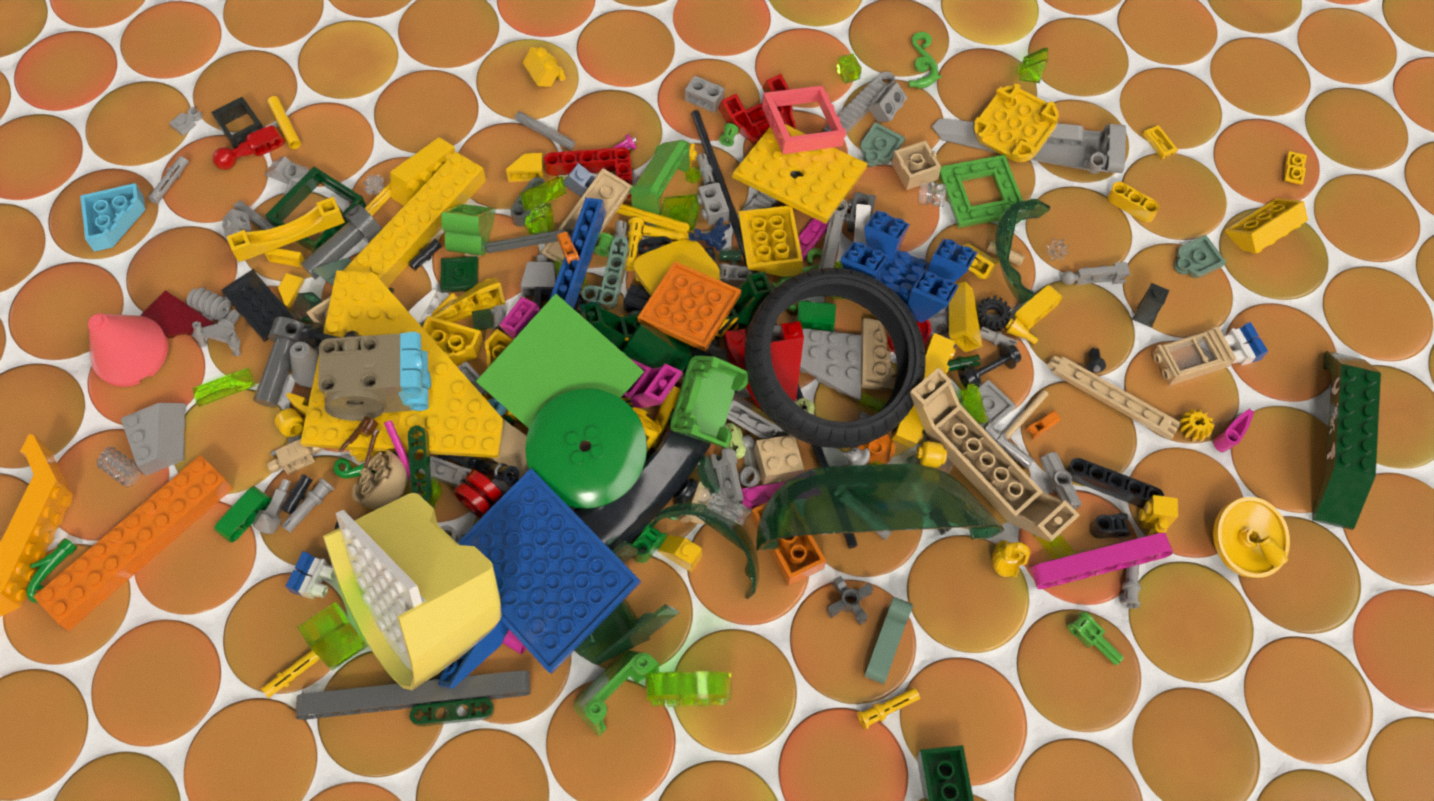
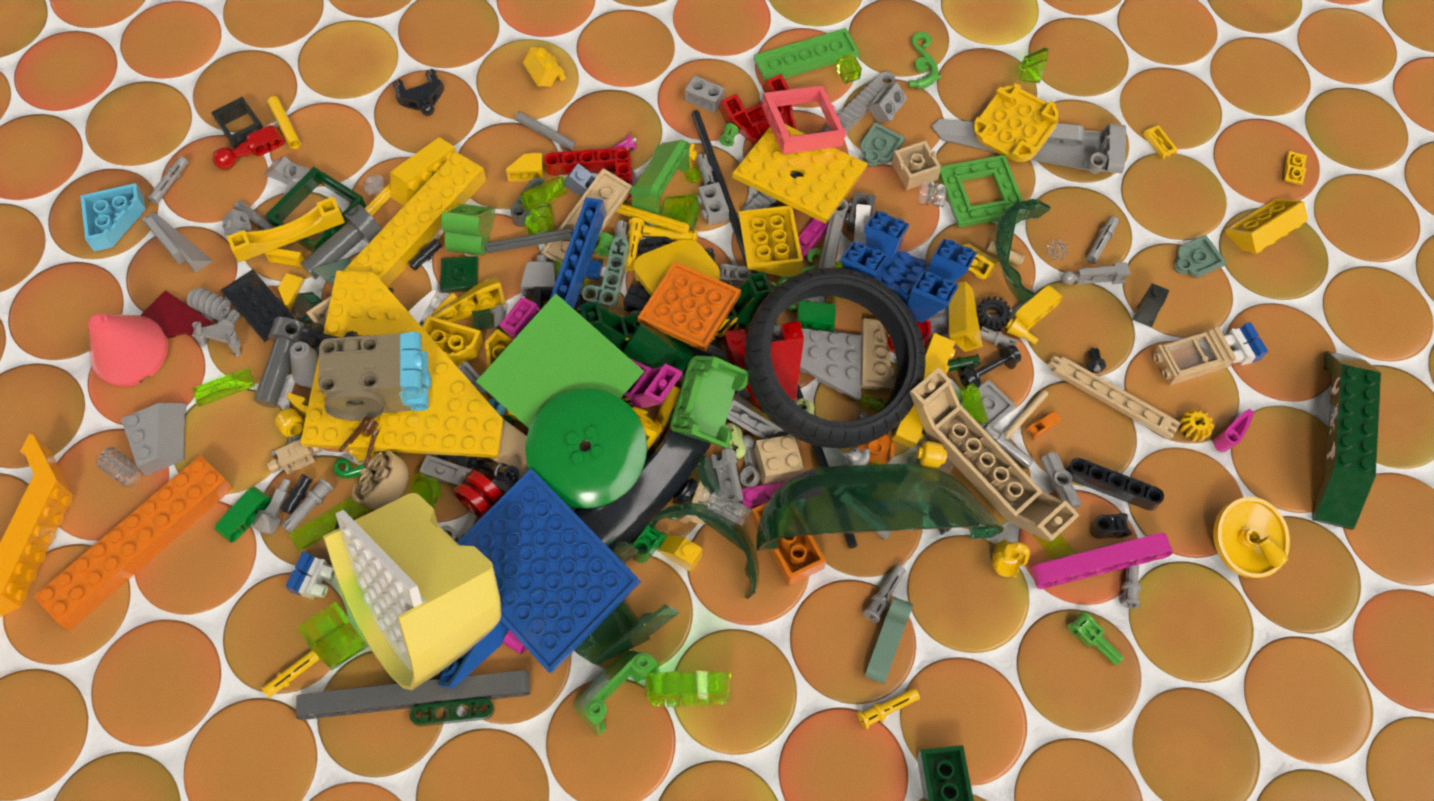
green plant [27,538,77,603] -> none
light grey plate [169,107,203,136] -> none
dark pink bar [384,420,424,495] -> none
dark green beam [408,425,432,503] -> none
orange bar [557,231,580,264] -> none
dark blue piece [688,218,730,251] -> none
clear green pin [719,248,741,263] -> none
dark grey pin [827,576,874,625] -> none
yellow beam [1107,182,1160,223] -> none
yellow brick [1139,495,1178,536] -> none
none -> light grey wedge [142,212,212,272]
none -> clear neon green tile [289,497,371,552]
none -> black connector [393,69,444,116]
none -> blue tile [585,260,603,280]
none -> bright green plate [754,28,859,82]
none -> light grey pin [863,564,906,623]
none -> light grey pin [1086,216,1119,263]

